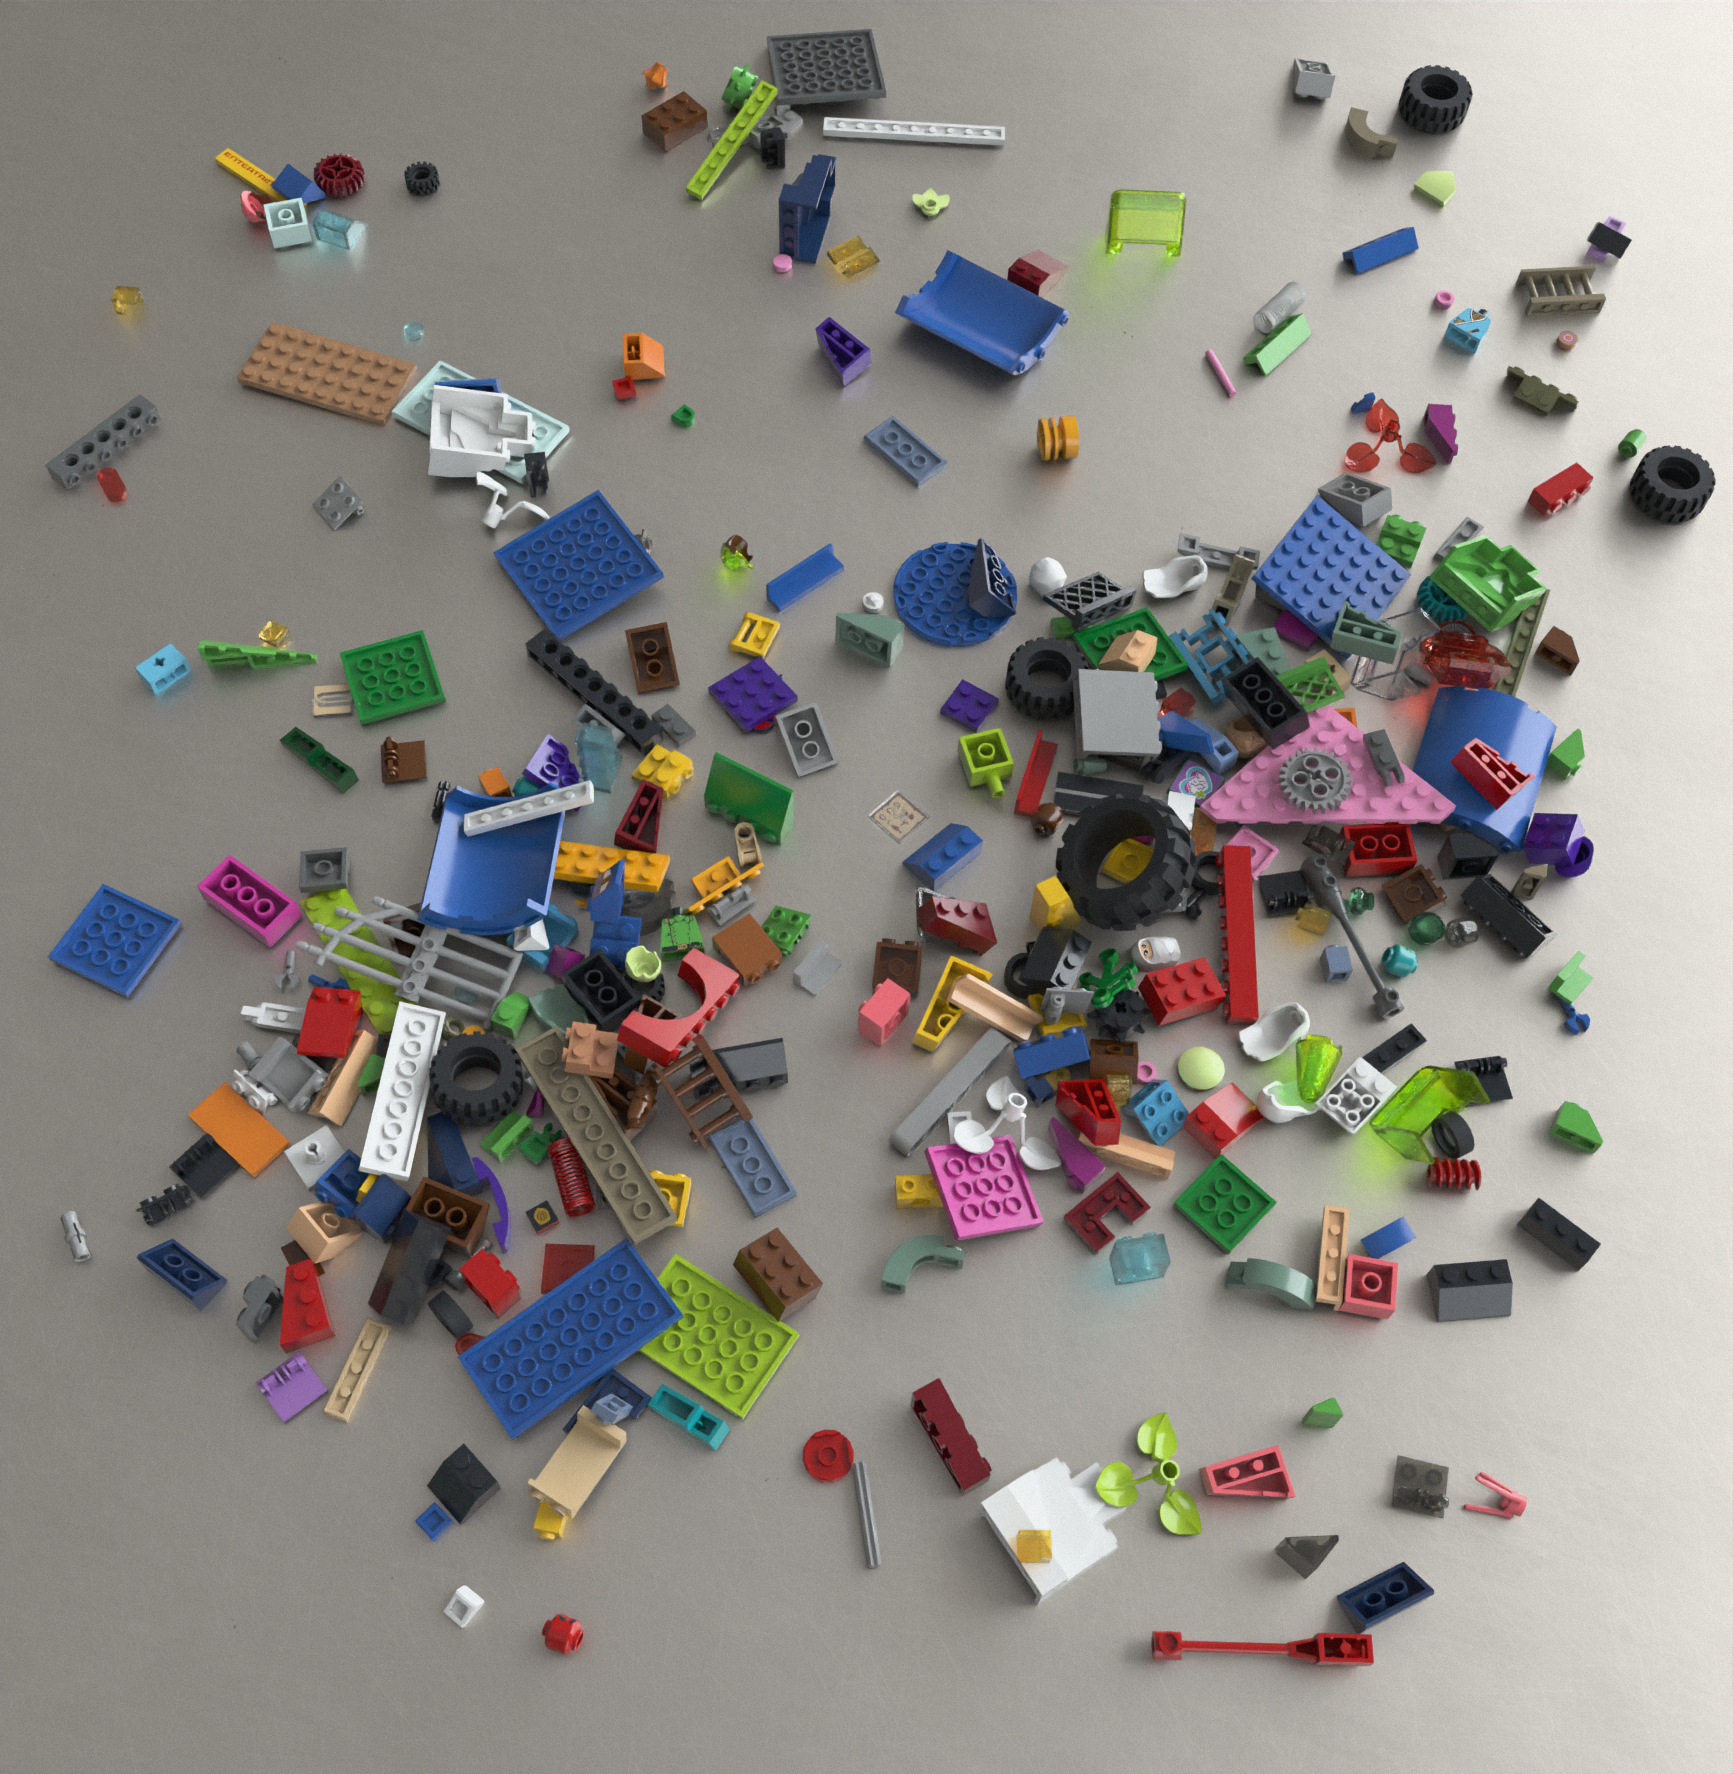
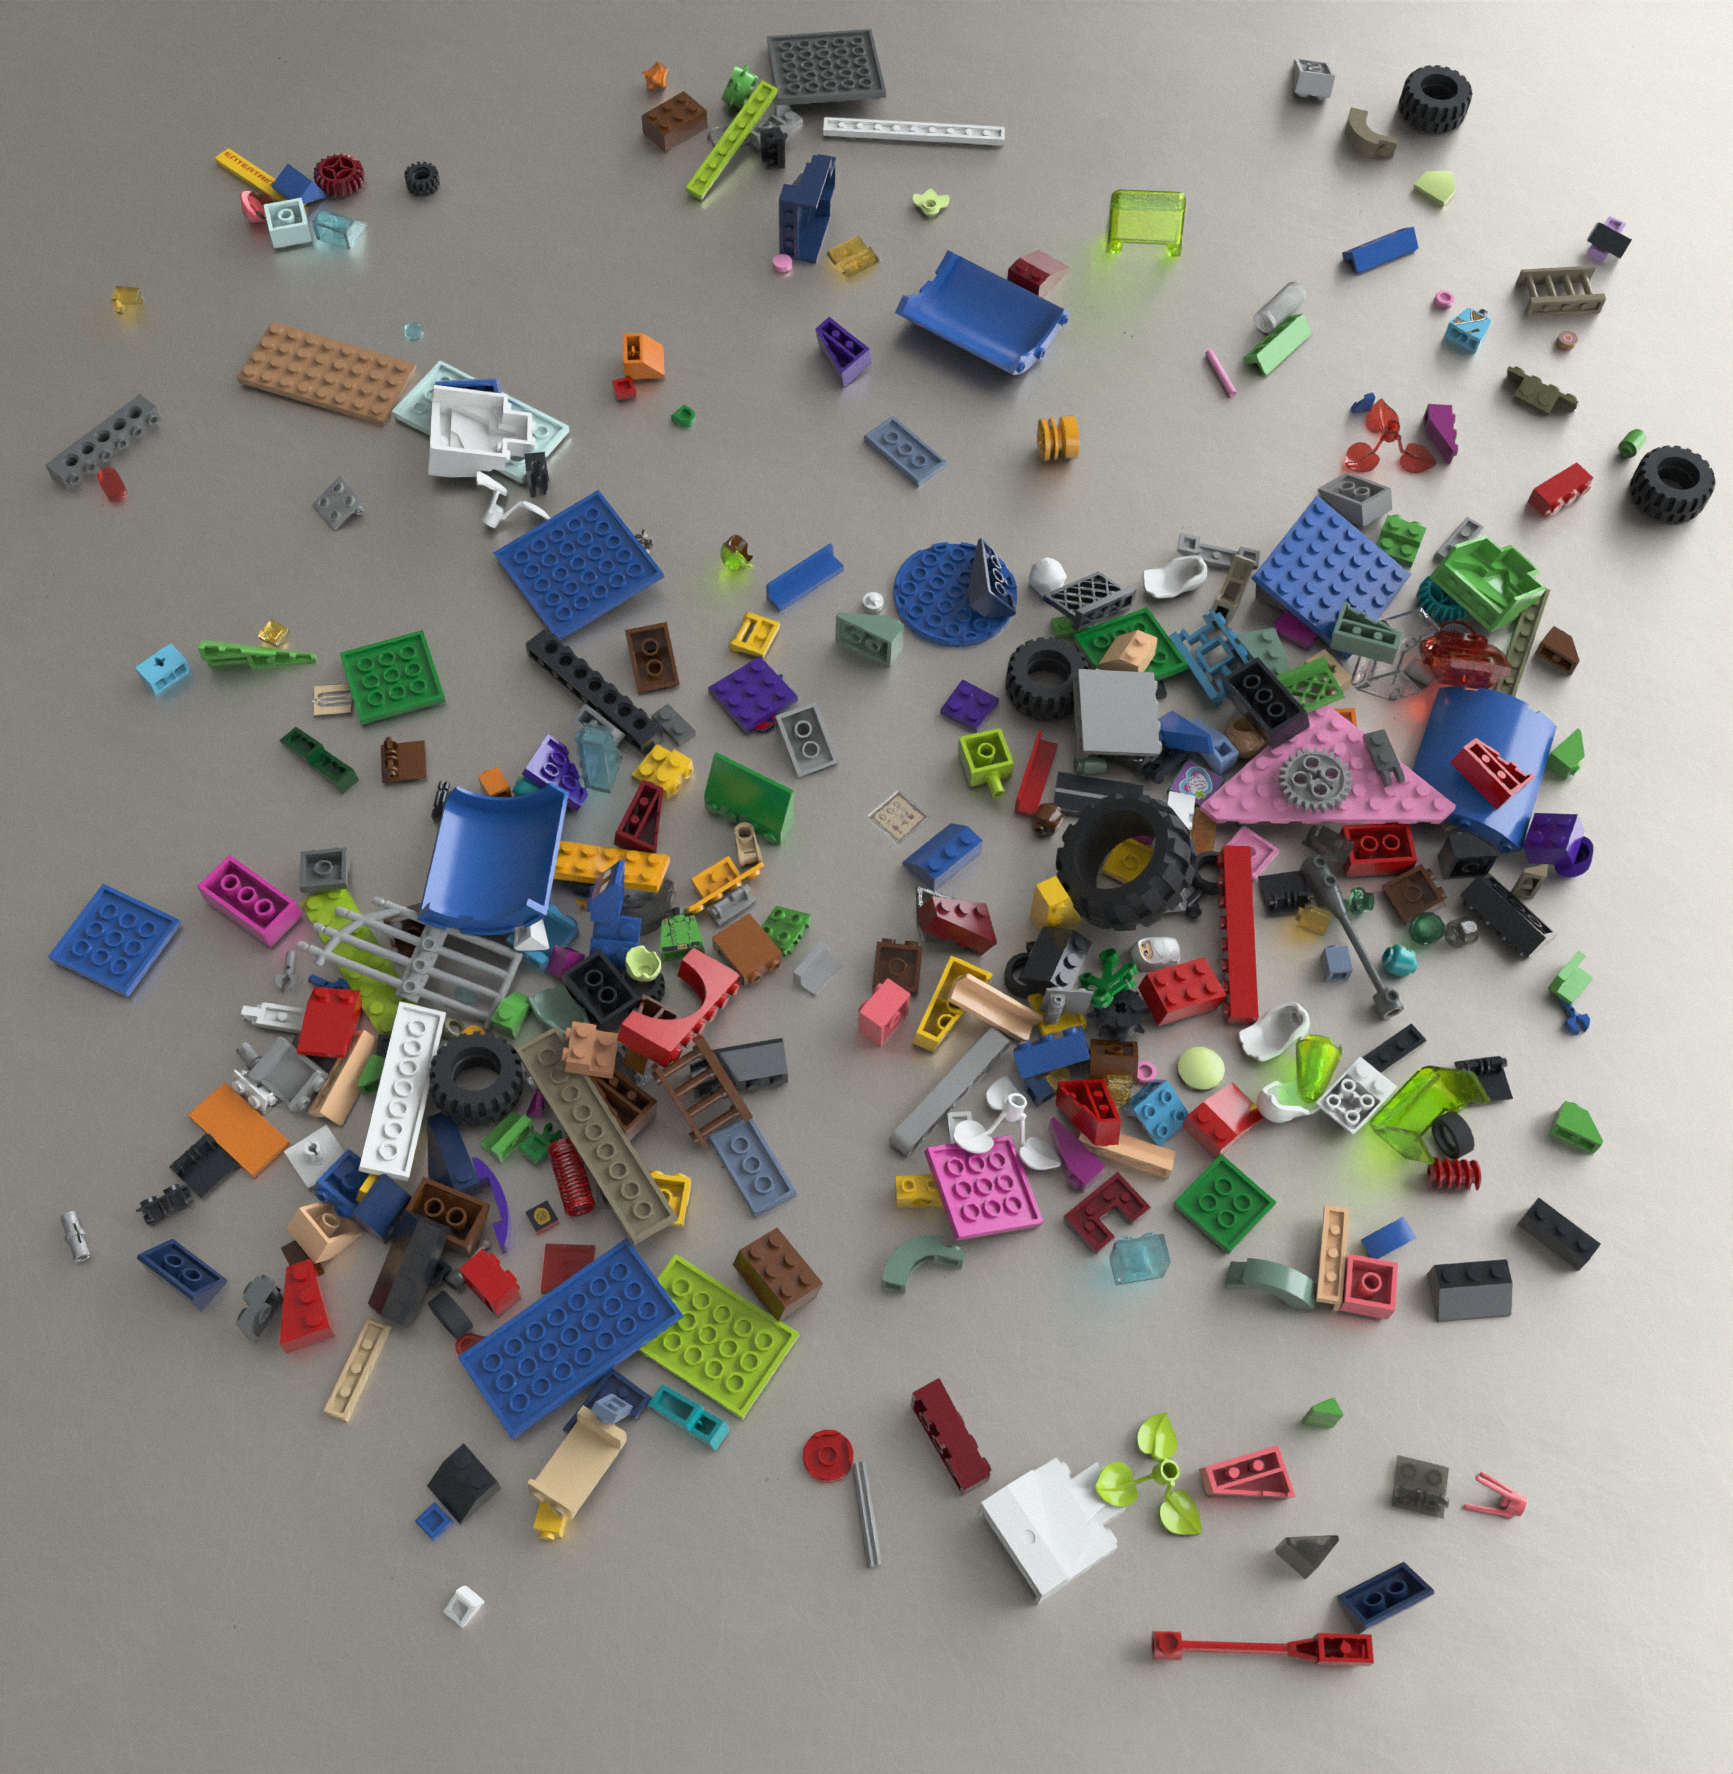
medium lavender hinge [256,1351,327,1423] -> none
white plate [464,780,594,837] -> none
red head [542,1614,584,1655] -> none
reddish brown hinge [627,1070,659,1130] -> none
clear yellow panel [1016,1530,1052,1563] -> none
clear red brick [1160,687,1196,718] -> none

